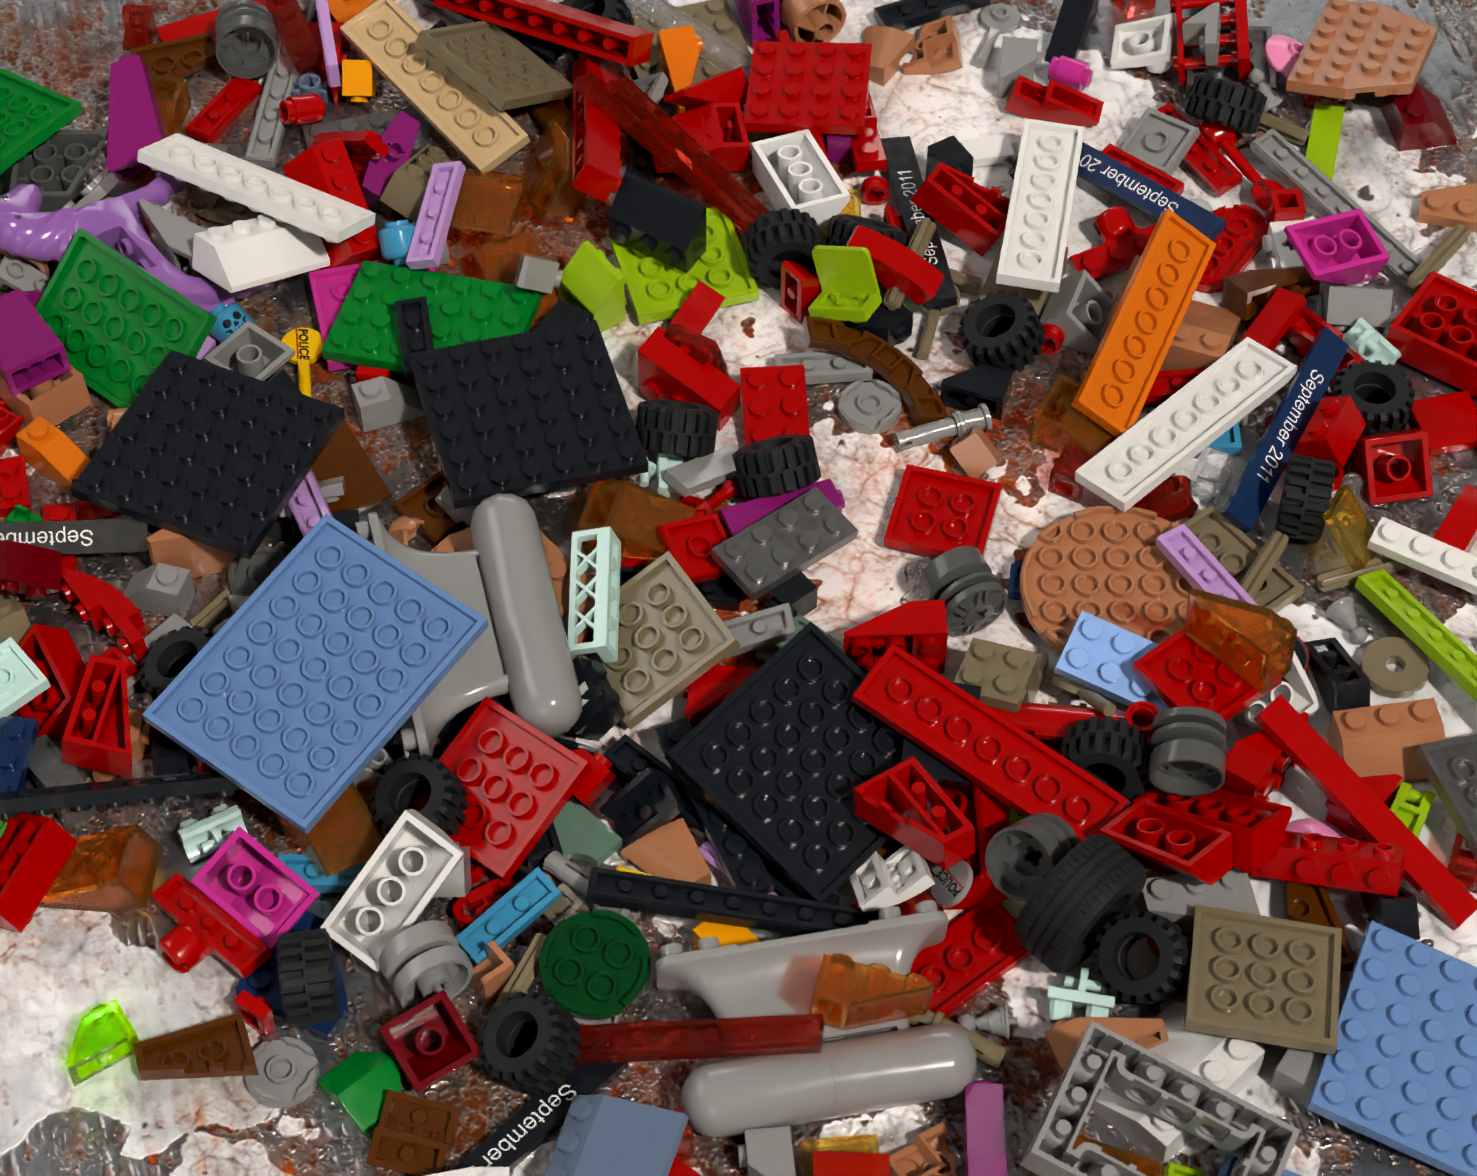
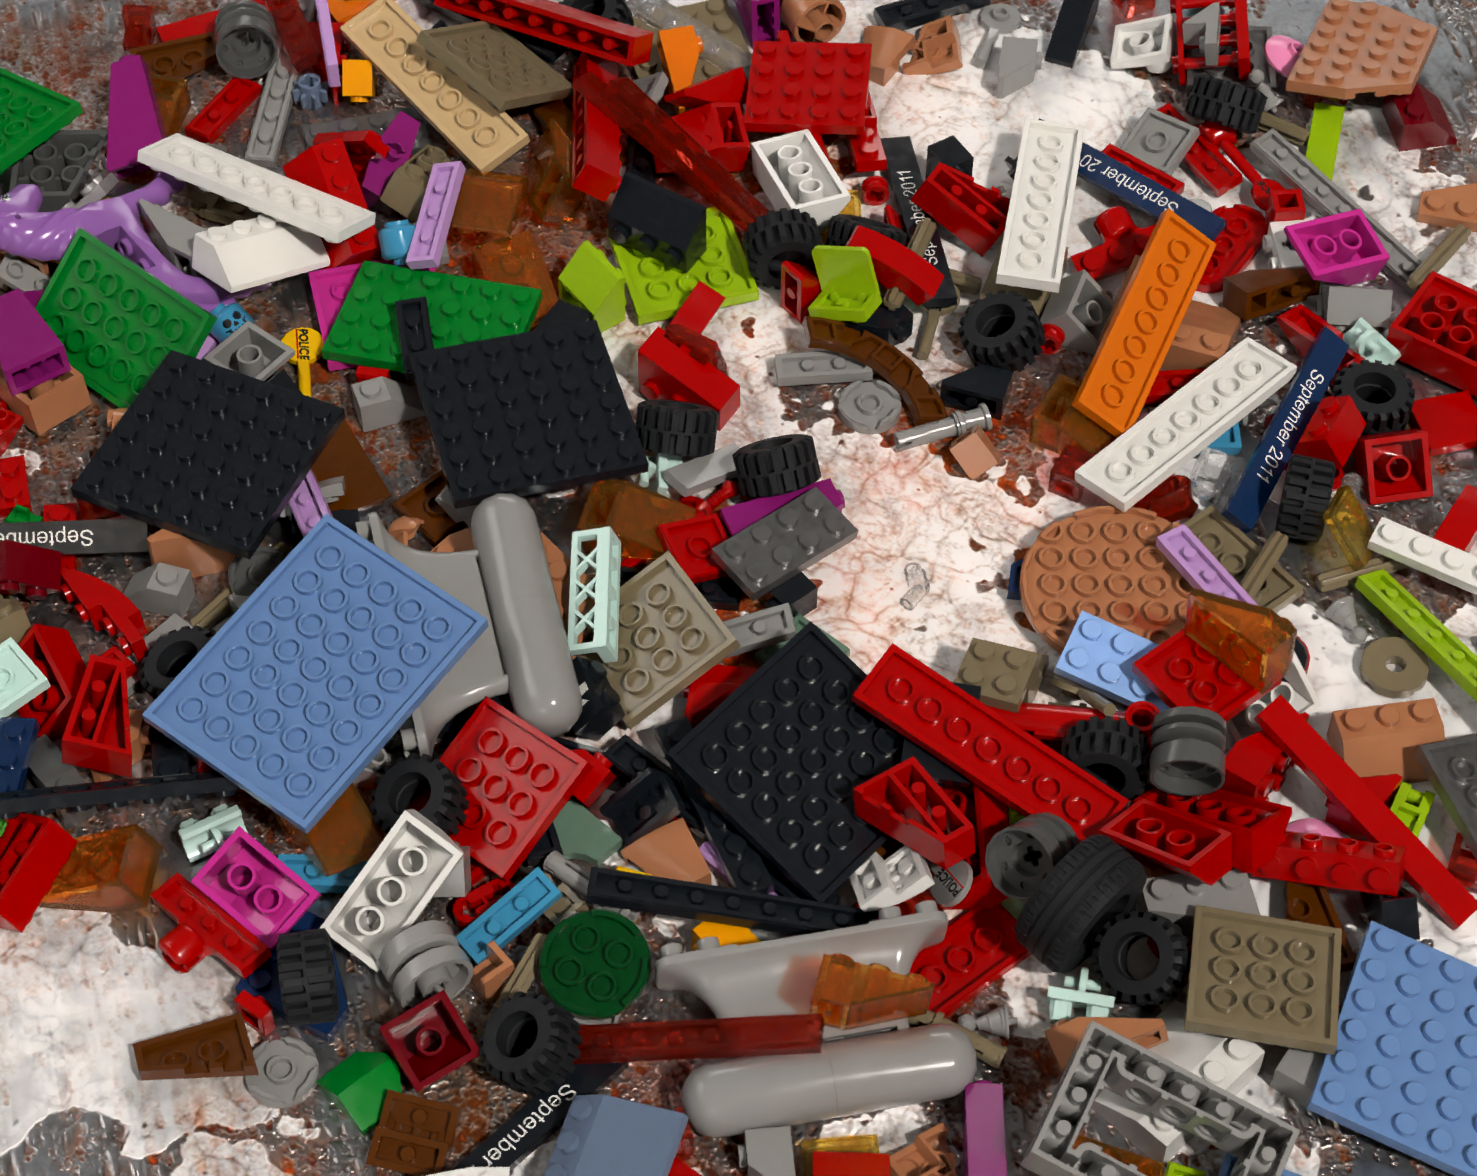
orange slope [16,416,91,504] -> none
clear neon green slope [65,999,139,1087] -> none
red brick [279,93,326,126] -> none
light grey slope [513,252,563,294] -> none
red plate [740,365,810,446] -> none
magenta plate [821,134,851,163] -> none
red slope [843,600,948,675] -> none
red plate [884,464,1003,558] -> none
dark grey wheel [919,546,1008,636] -> none
white tile [958,133,1015,168] -> none
red slope [1004,75,1104,126] -> none
dark pink brick [1047,55,1093,92] -> none
red tile [1238,287,1307,351] -> none
black slope [1304,637,1370,716] -> none

